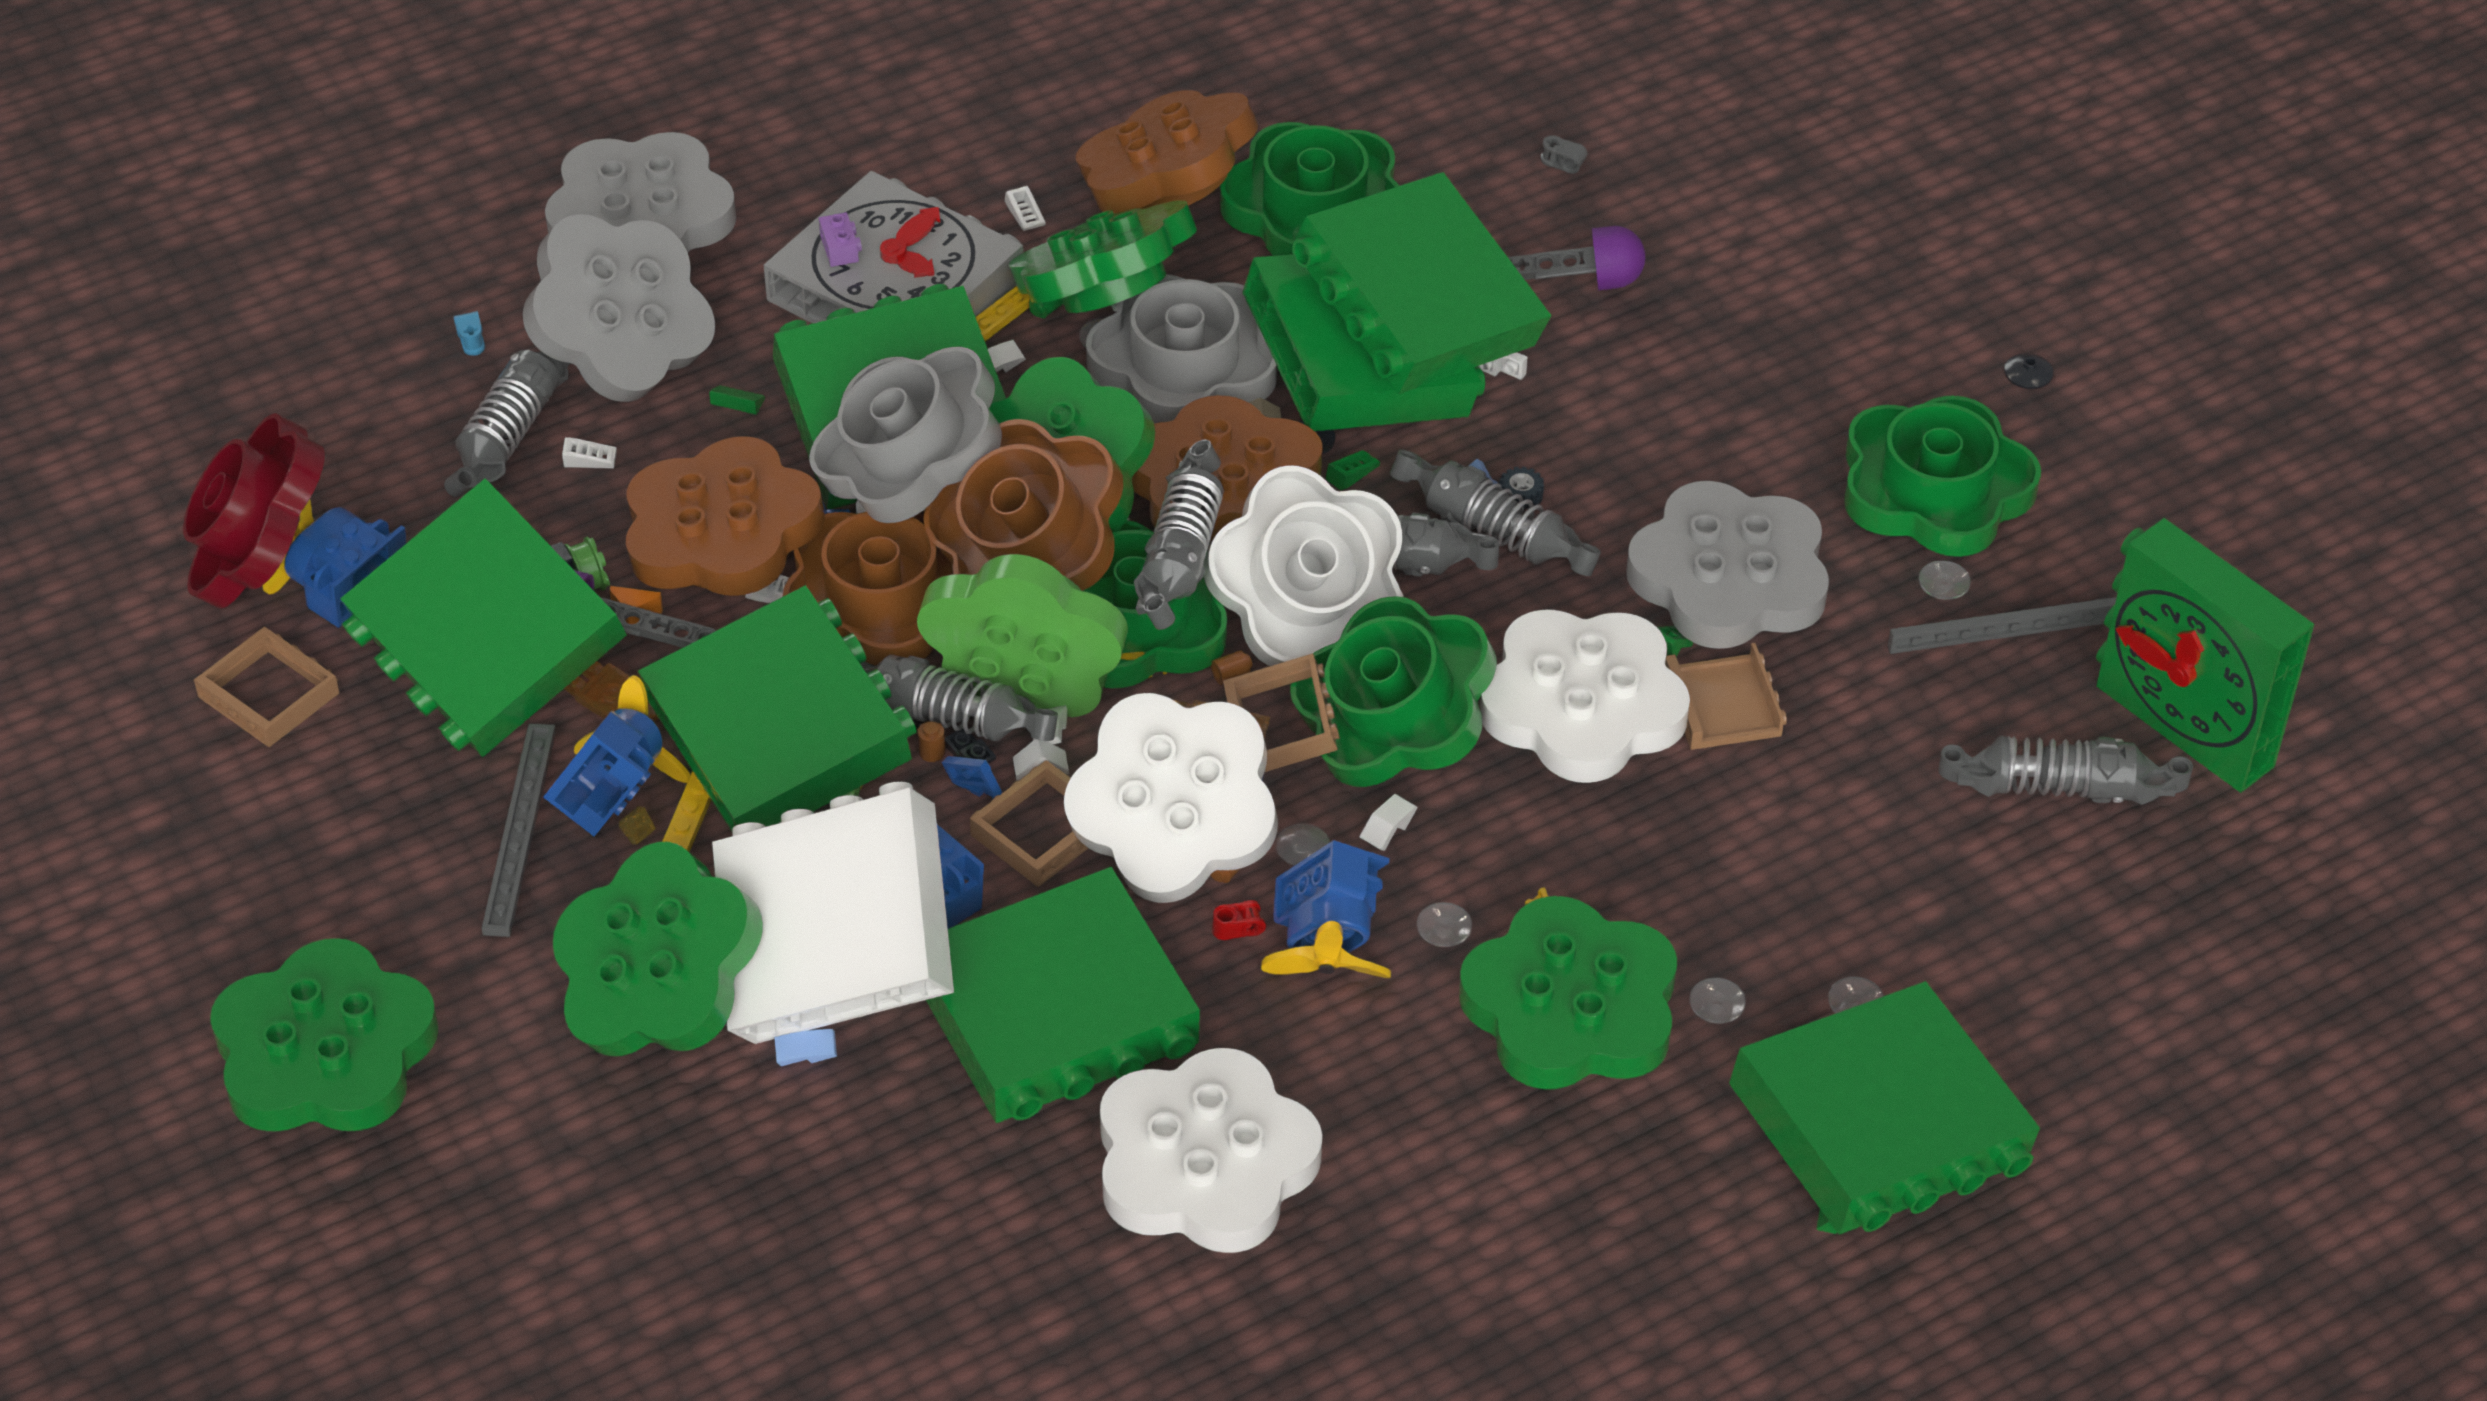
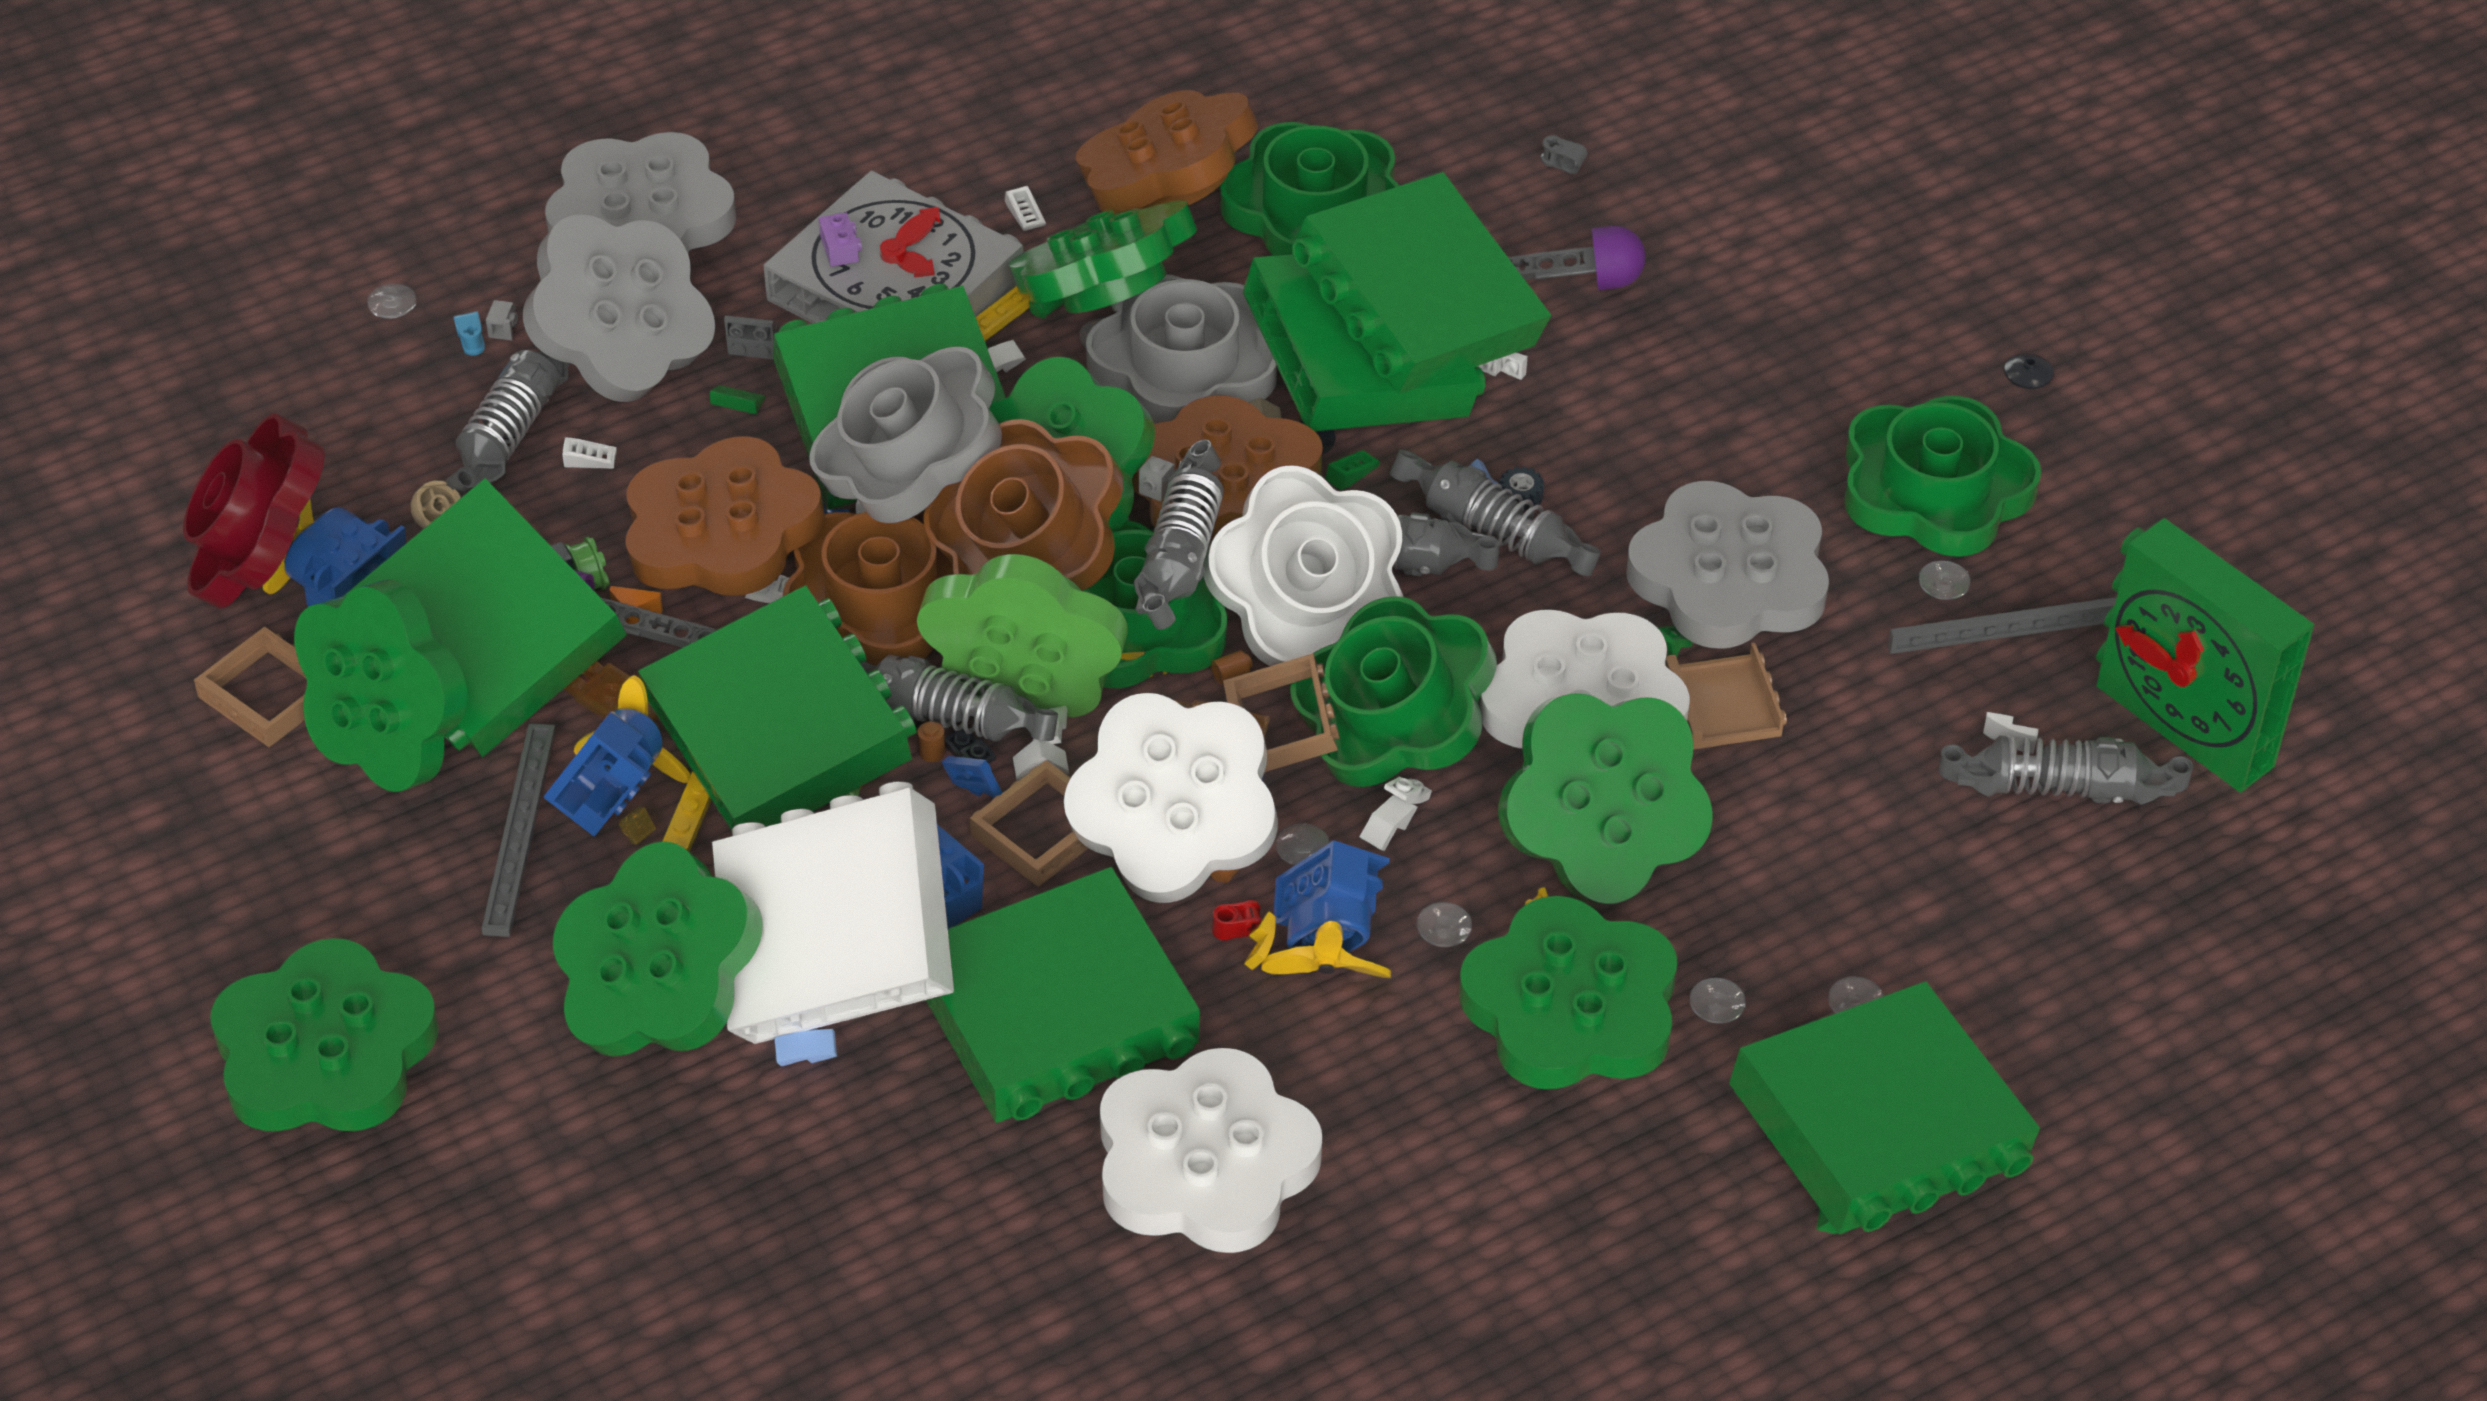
none -> green plant [294,580,468,792]
none -> clear dish [367,283,416,318]
none -> tan cylinder [410,480,461,529]
none -> light grey brick [486,300,518,340]
none -> dark grey slope [724,316,781,359]
none -> light grey brick [1139,456,1174,501]
none -> yellow slope [1244,912,1276,970]
none -> white slope [1384,777,1432,804]
none -> green plant [1498,693,1712,904]
none -> white slope [1983,712,2038,754]

